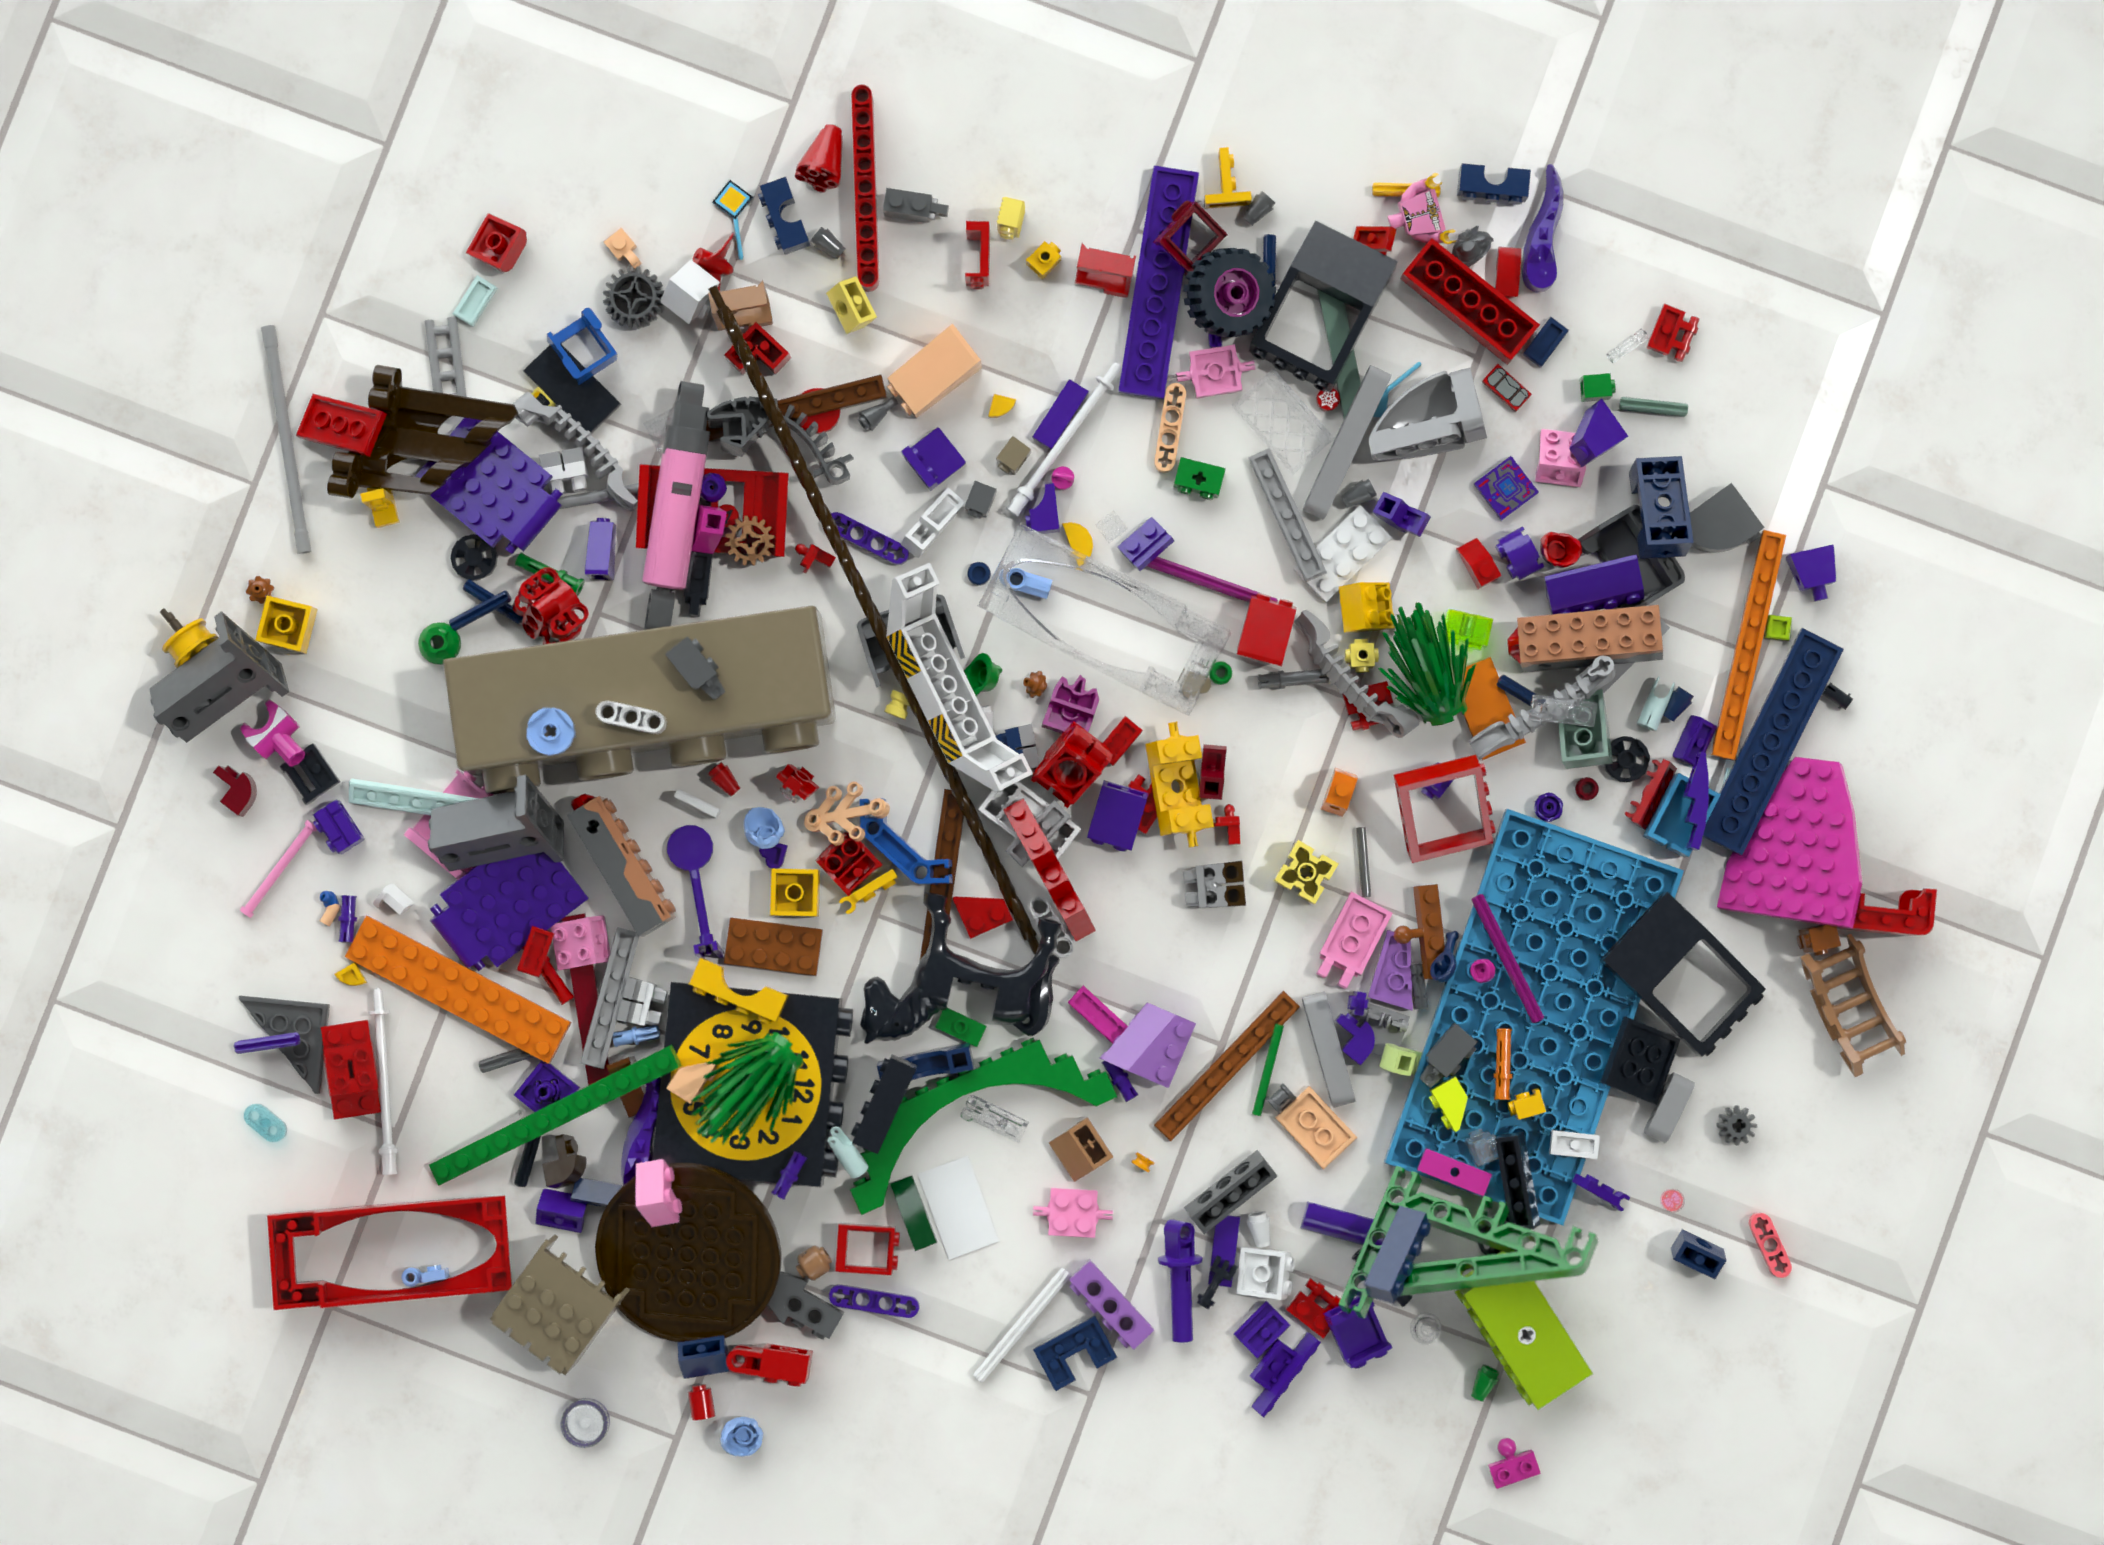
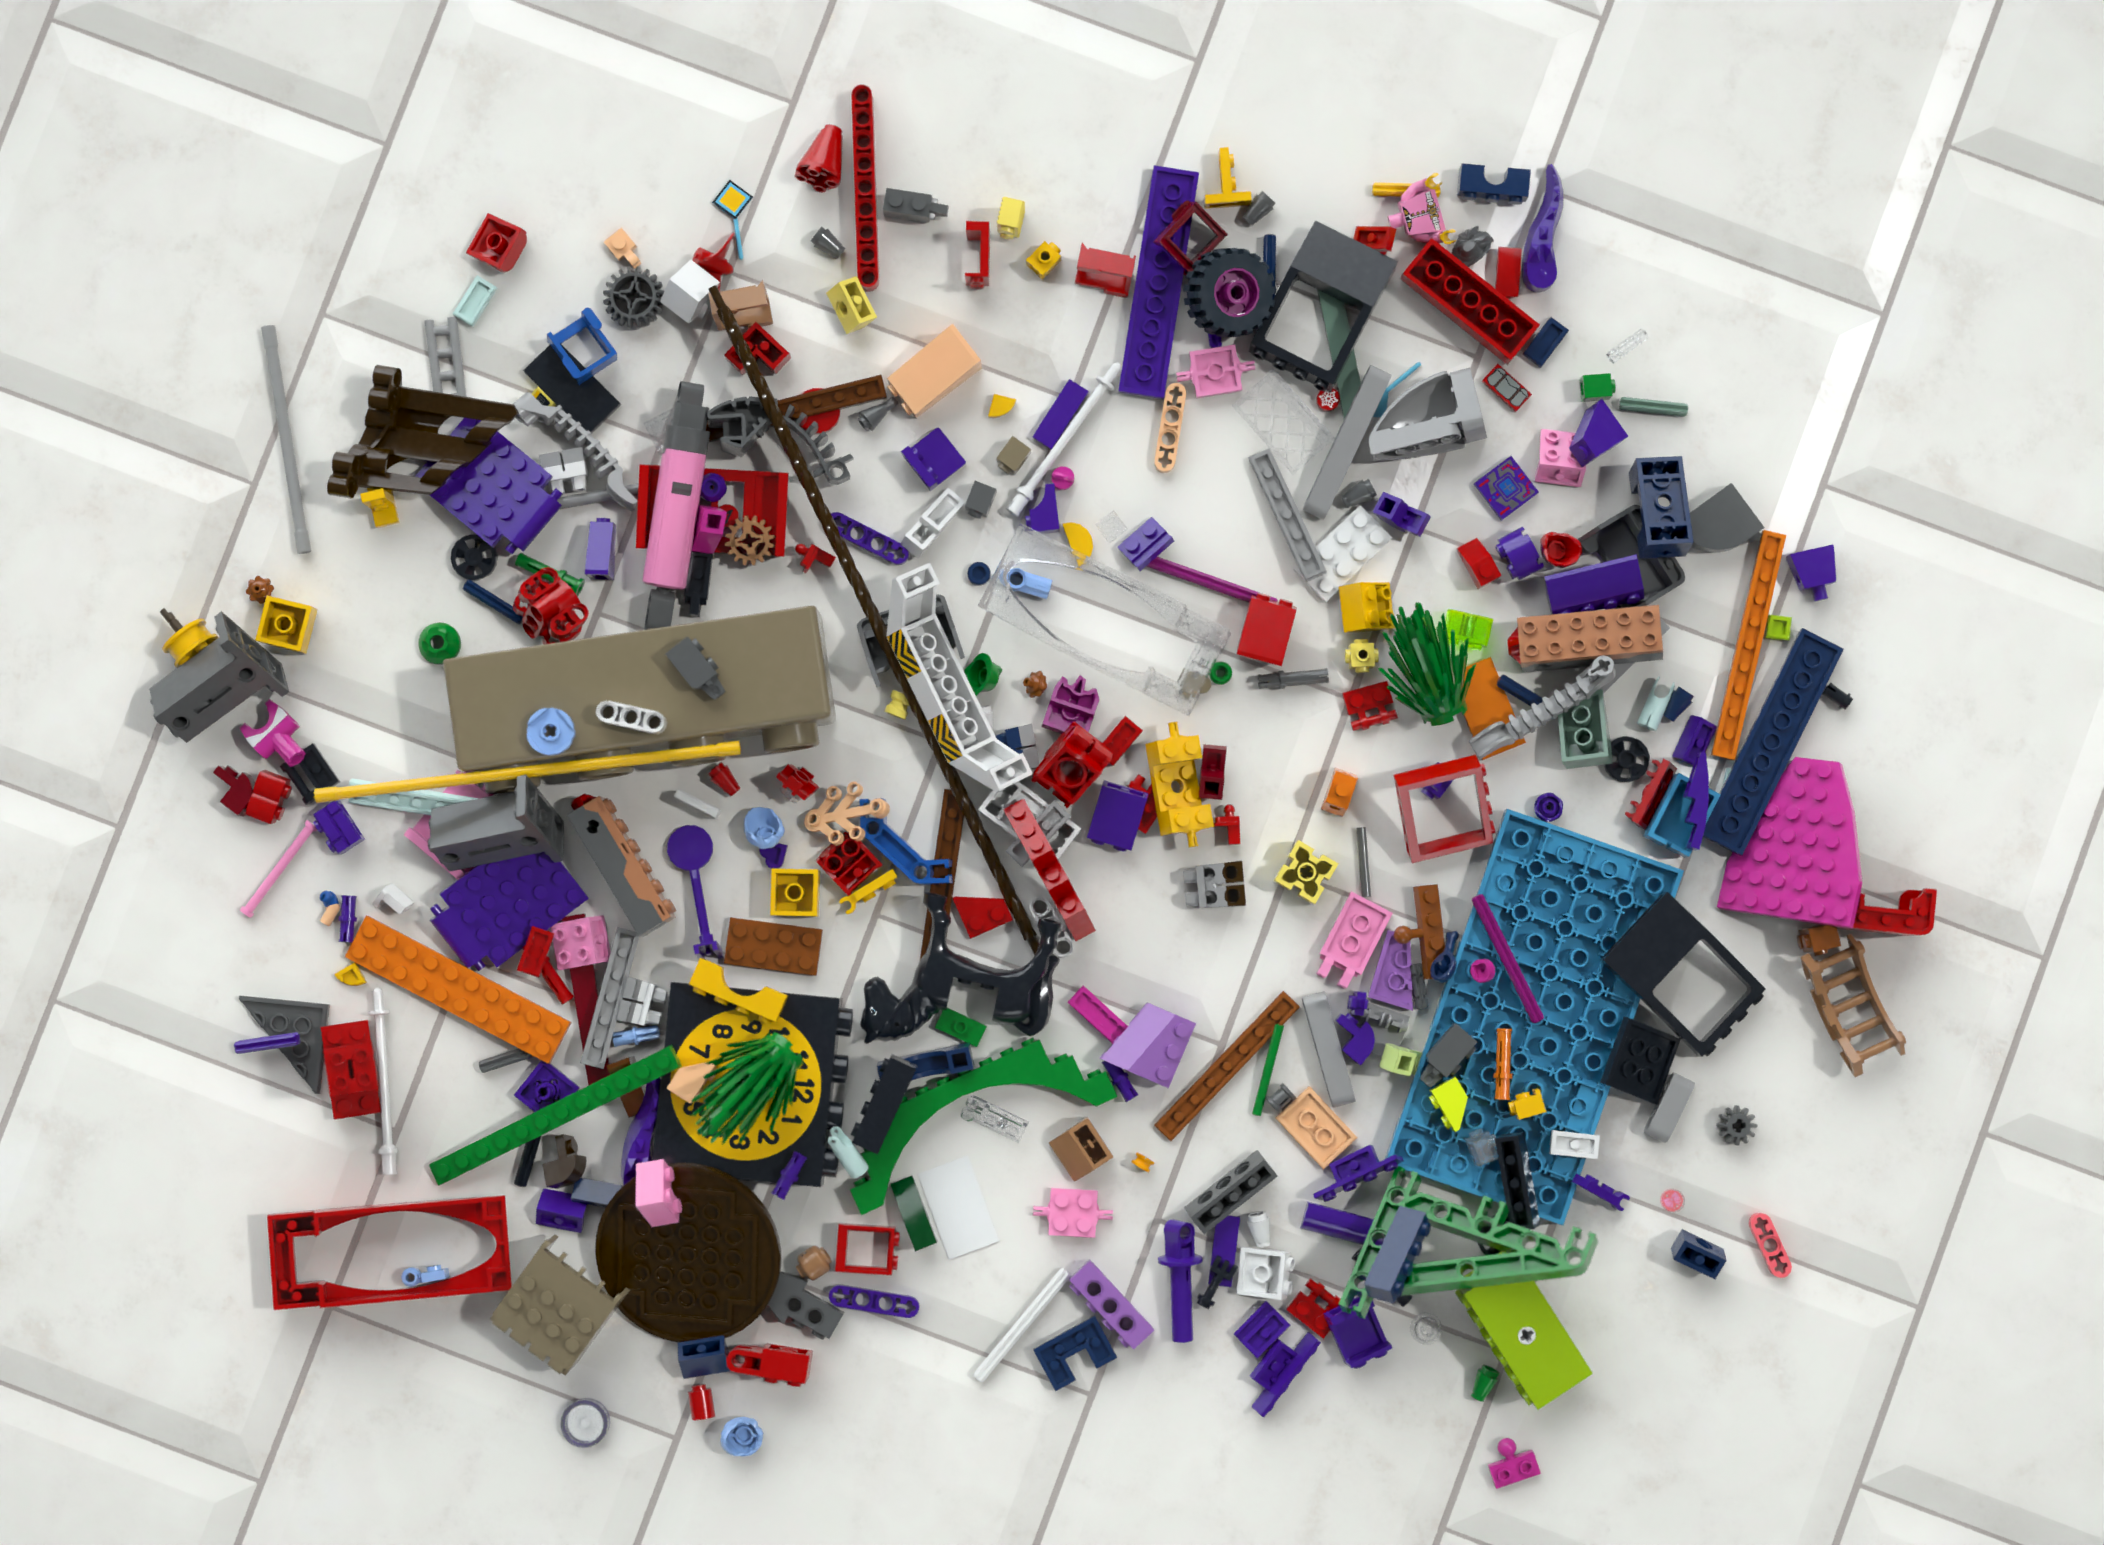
clear light blue plate [244,1104,287,1142] -> none
red plate [296,394,387,457] -> none
dark blue axle [449,591,512,631] -> none
dark blue arch [758,176,811,255] -> none
green brick [1173,457,1226,500] -> none
light grey piece [1294,610,1419,738] -> none
dark pink tile [1417,1148,1492,1196] -> none
clear plate [1529,695,1598,727] -> none
dark red plate [1575,777,1599,801] -> none
red plate [1646,303,1700,362] -> none
none -> red brick [245,770,292,824]
none -> yellow piece [314,741,741,803]
none -> dark purple bracket [1313,1145,1404,1202]

